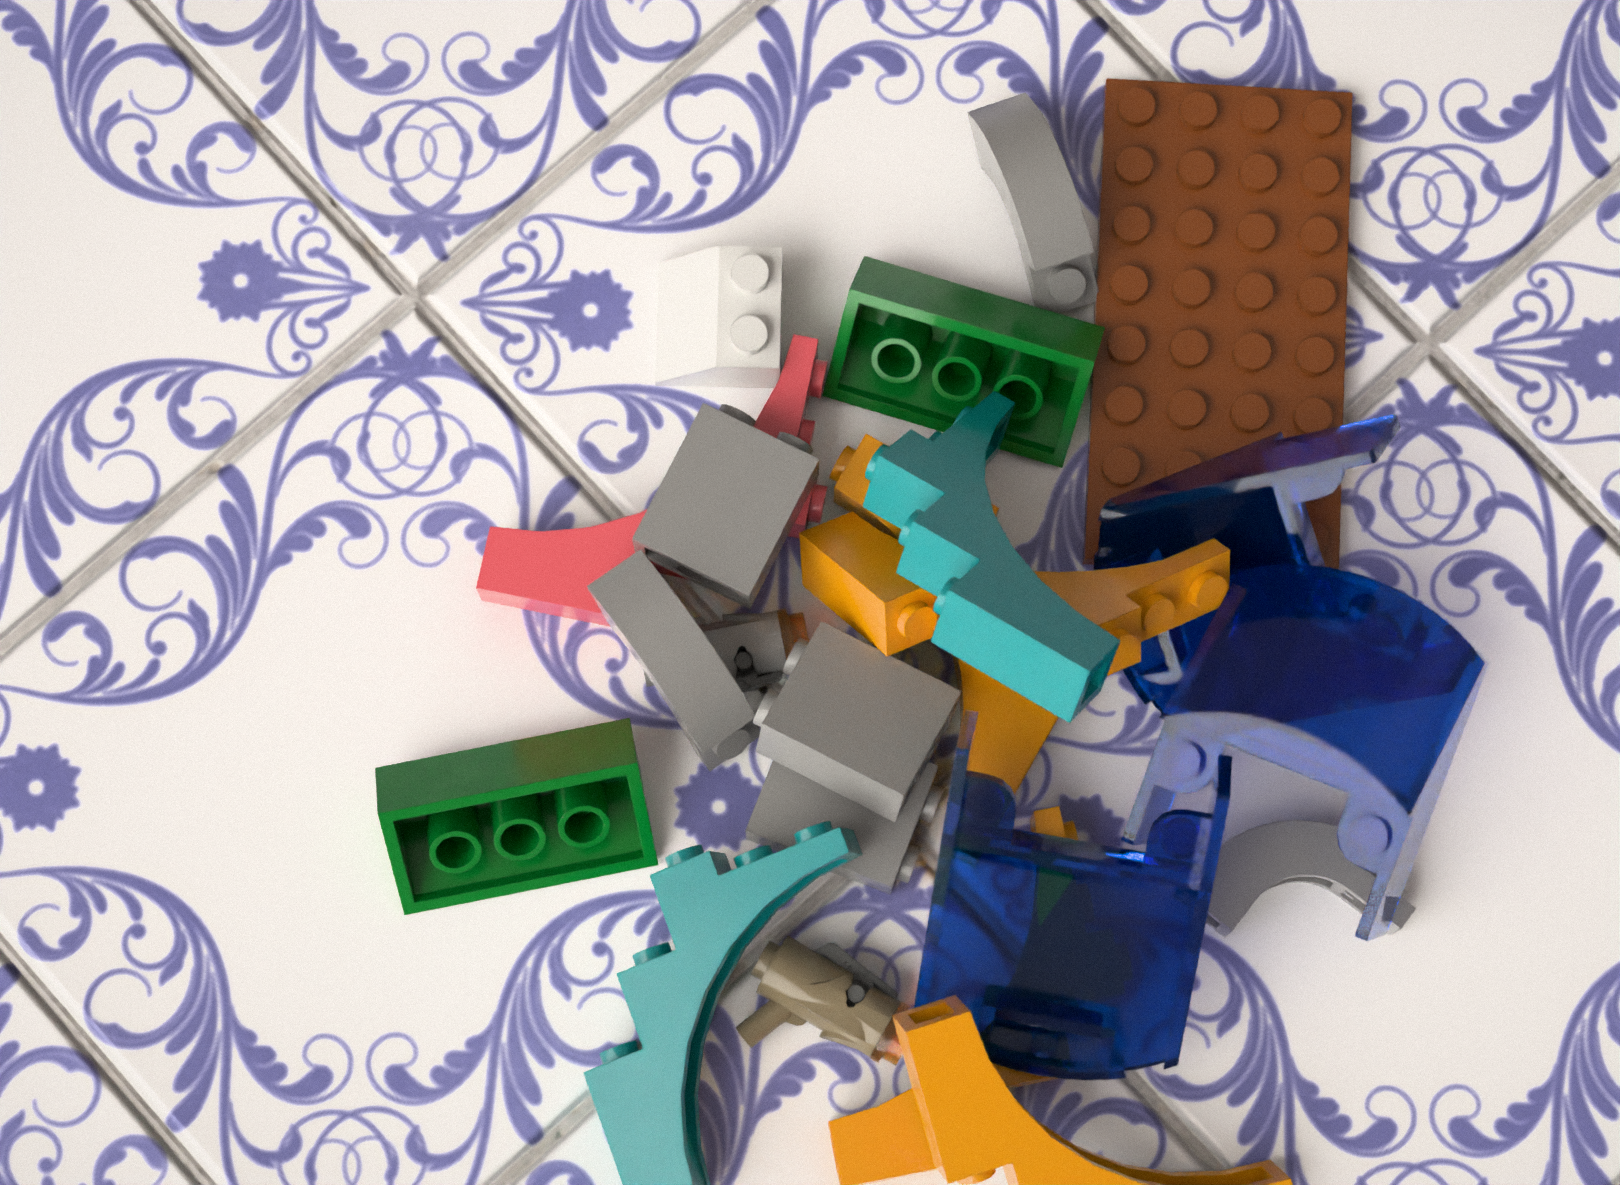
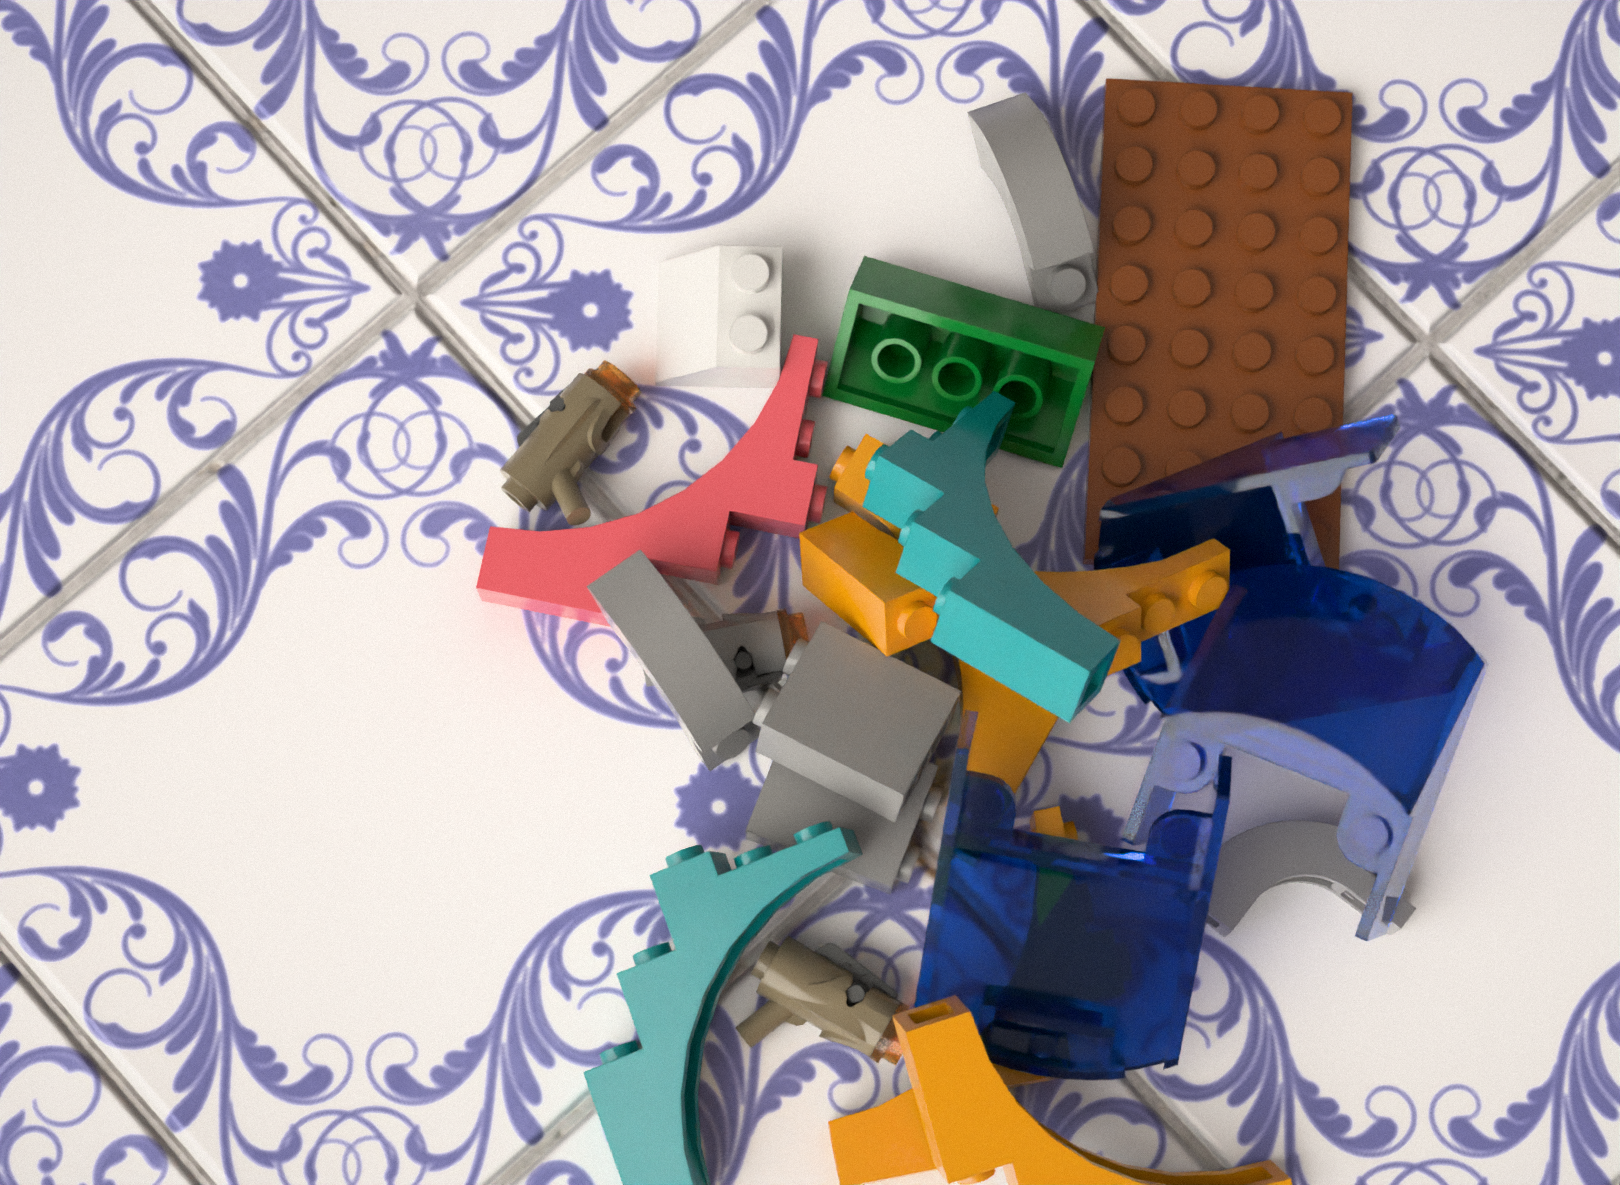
green slope [375,718,659,915] -> none
light grey brick [632,403,819,609] -> none
none -> dark tan piece [499,360,642,526]

